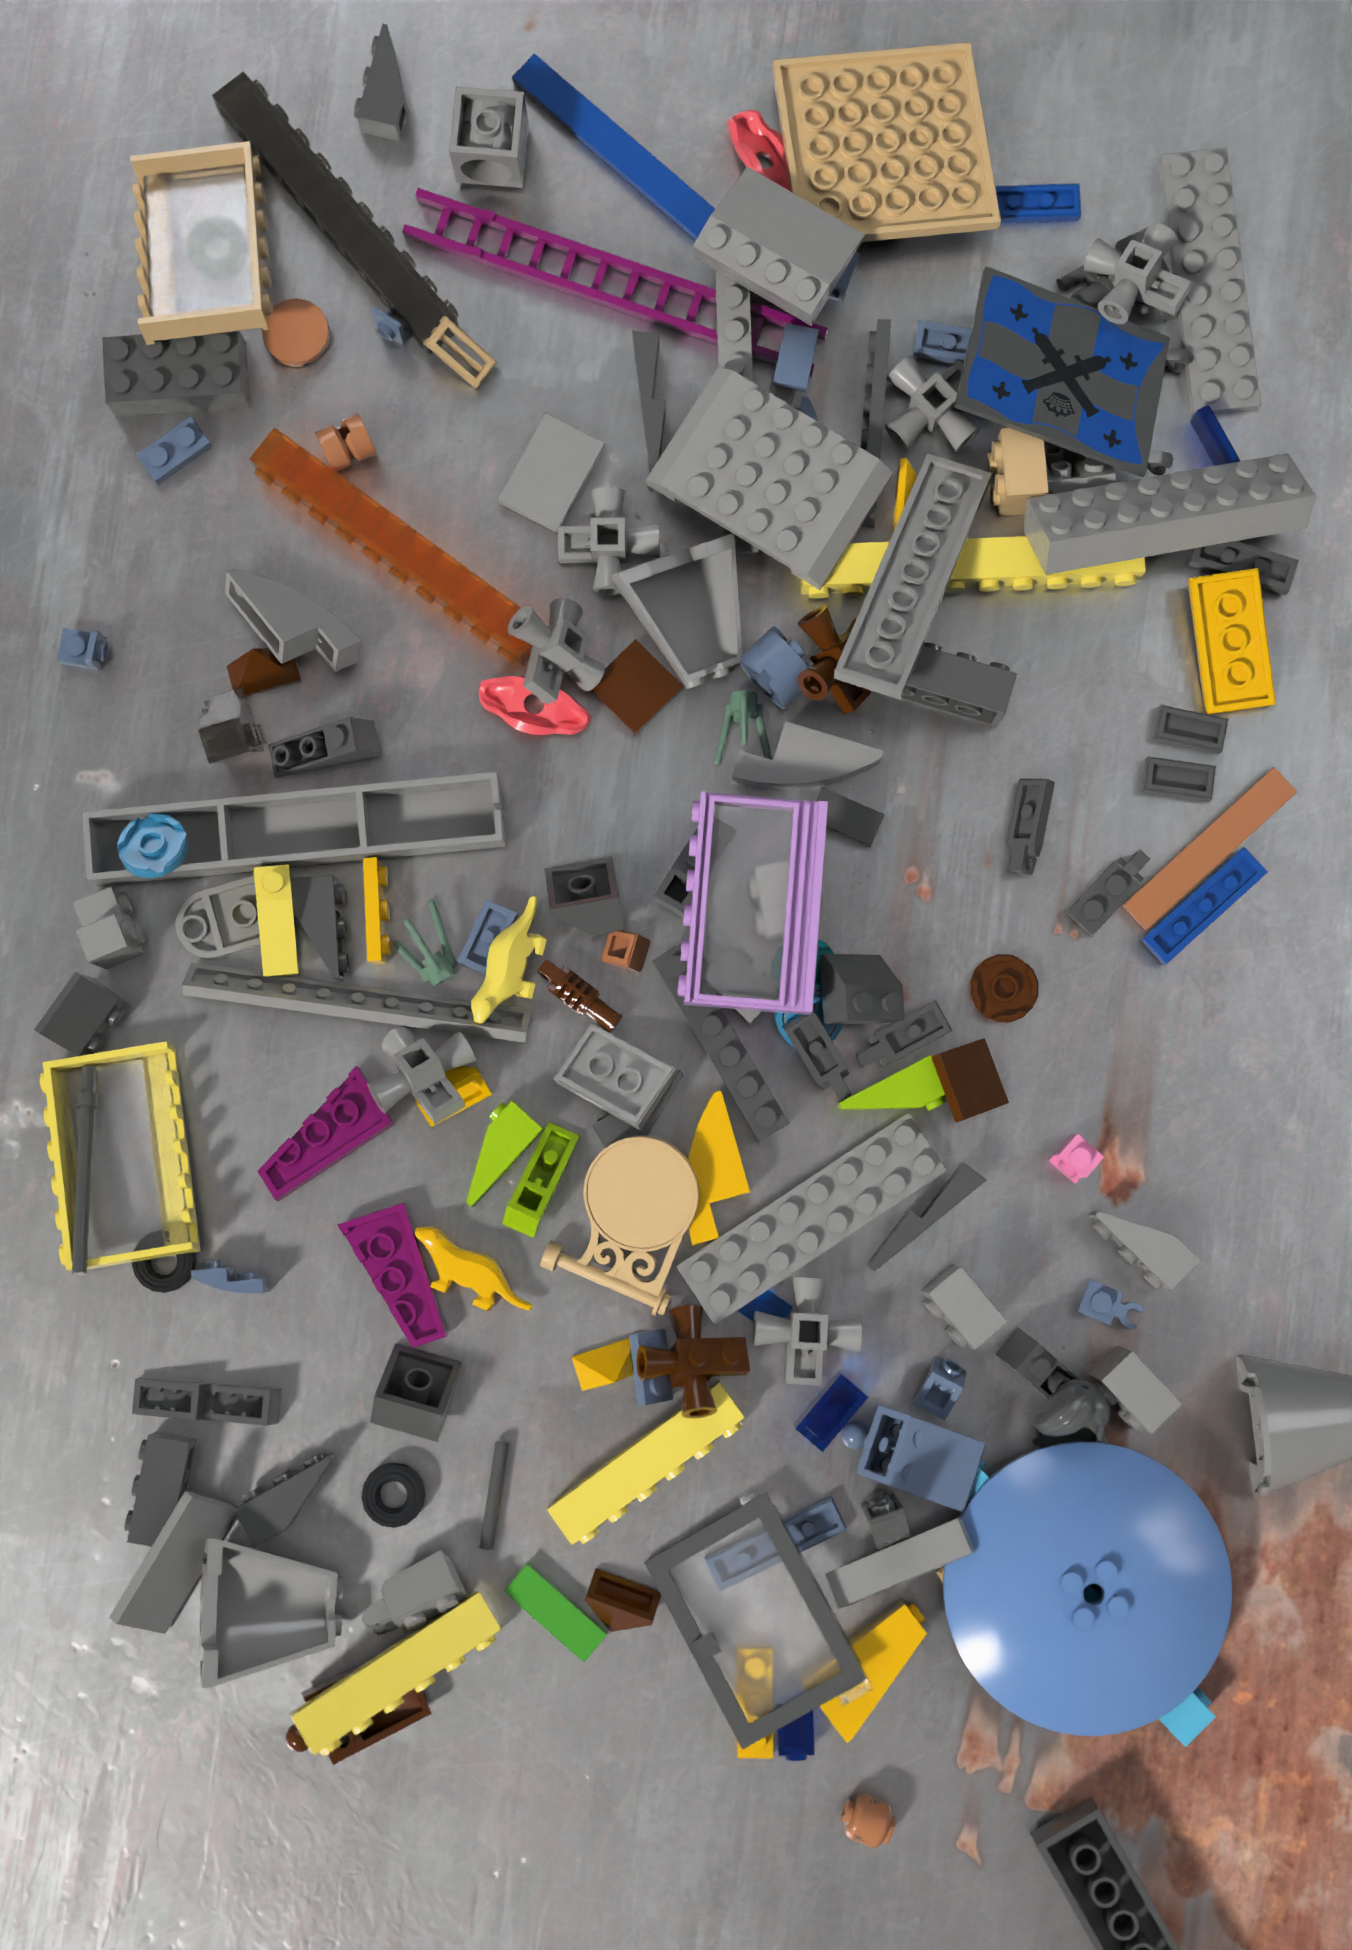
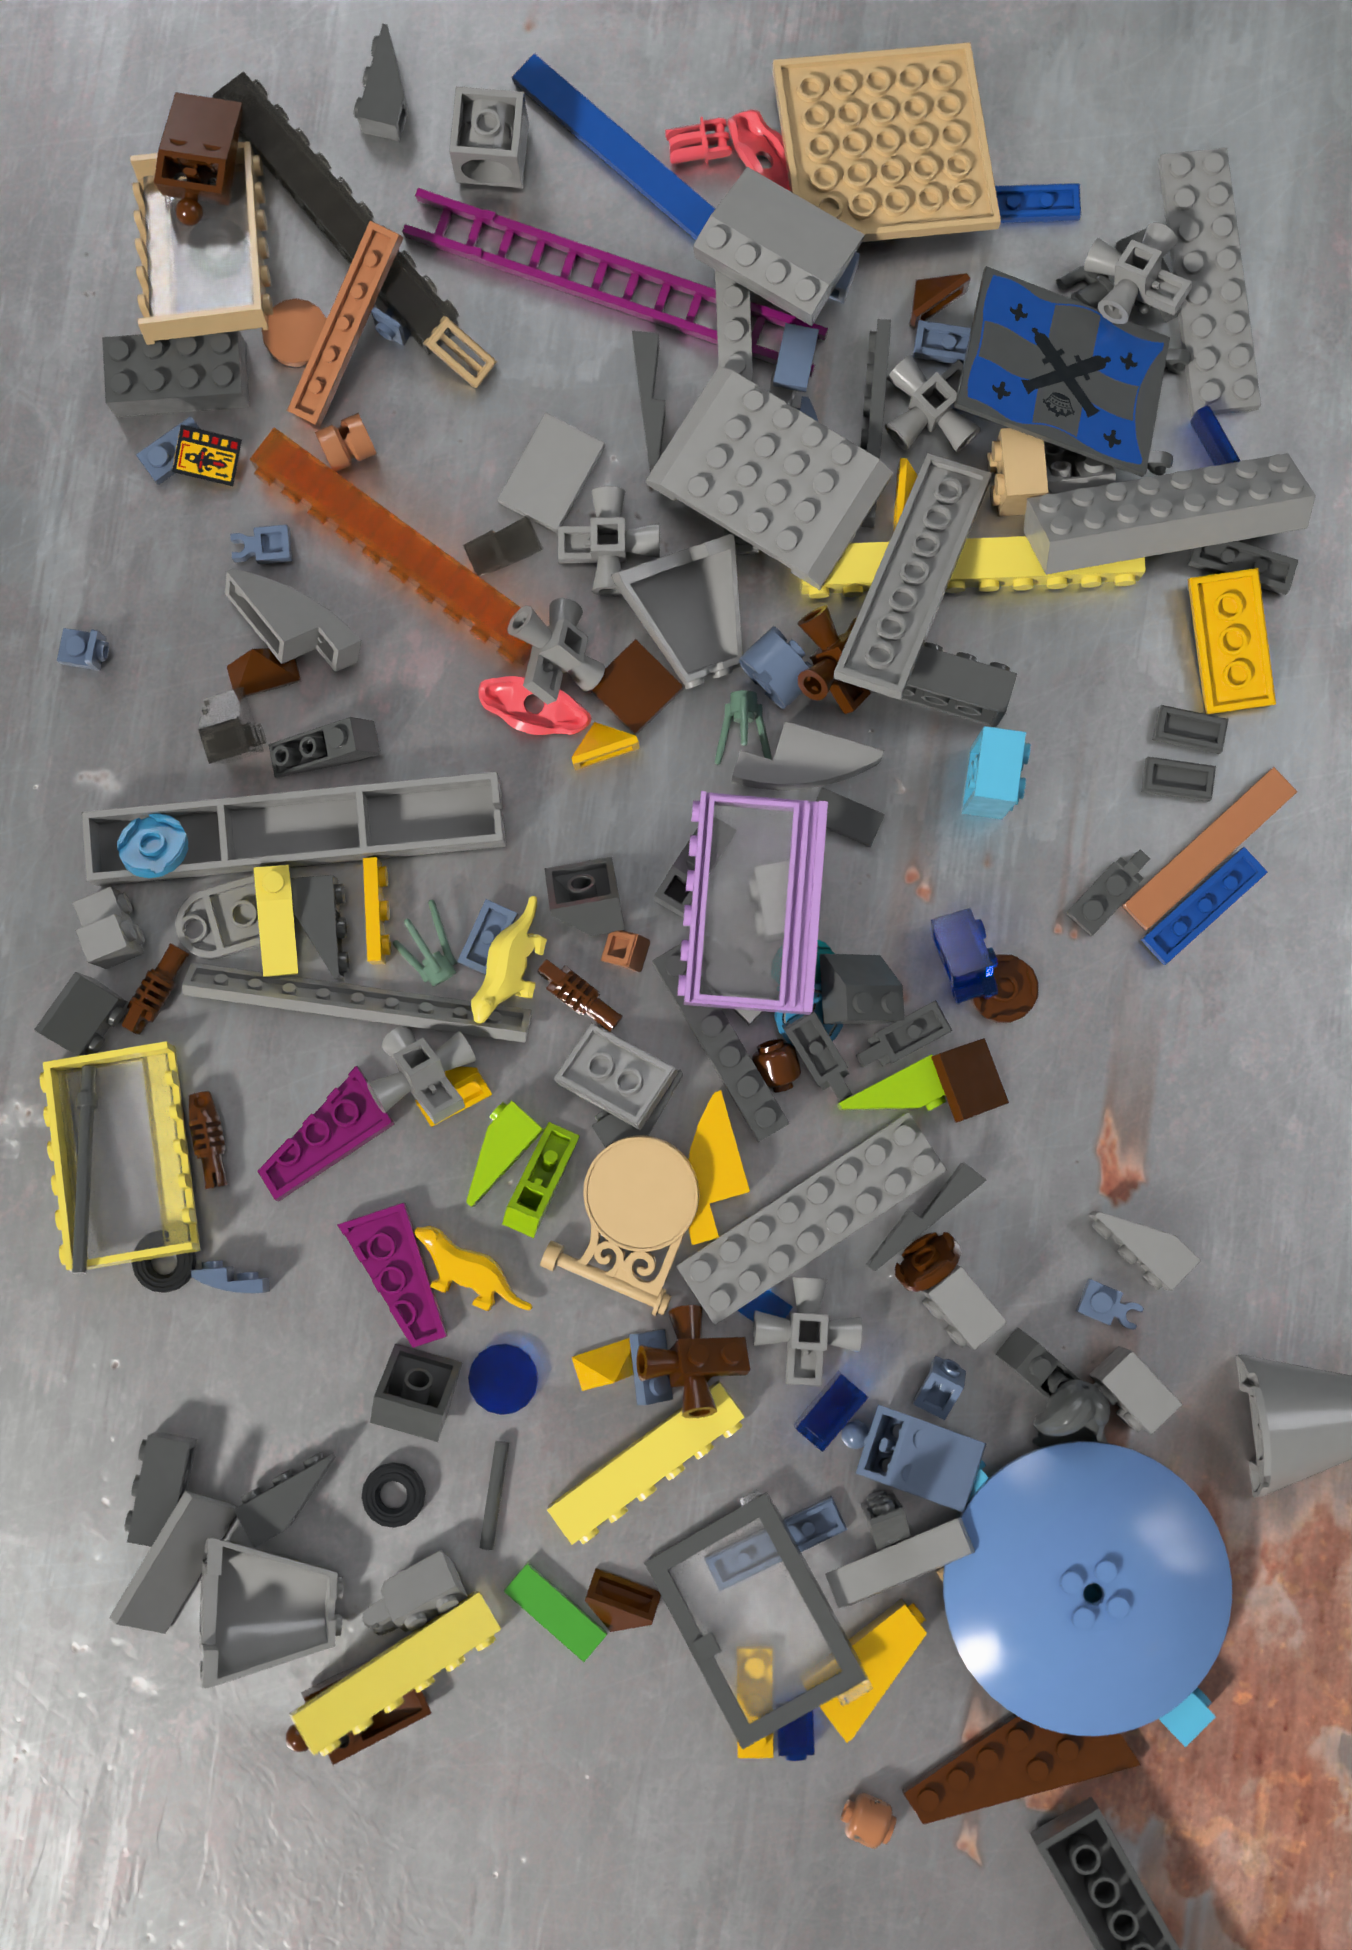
dark grey slope [132,1378,282,1426] -> none
dark grey hinge [1006,778,1055,875] -> none
bright pink brick [1048,1133,1104,1184] -> none
none -> reddish brown hinge [122,943,190,1035]
none -> reddish brown slope [154,92,243,226]
none -> piece [172,425,242,487]
none -> reddish brown hinge [189,1091,228,1189]
none -> sand blue plate [230,525,292,564]
none -> nougat plate [287,221,403,427]
none -> clear smoke slope [463,517,543,577]
none -> clear blue tile [468,1343,539,1415]
none -> yellow slope [571,722,640,770]
none -> coral arm [665,117,732,164]
none -> reddish brown head [752,1039,801,1093]
none -> reddish brown tile [895,1232,961,1292]
none -> reddish brown wing [902,1714,1141,1825]
none -> reddish brown slope [909,273,971,330]
none -> clear blue hinge [931,908,998,1005]
none -> medium azure brick [962,726,1031,820]

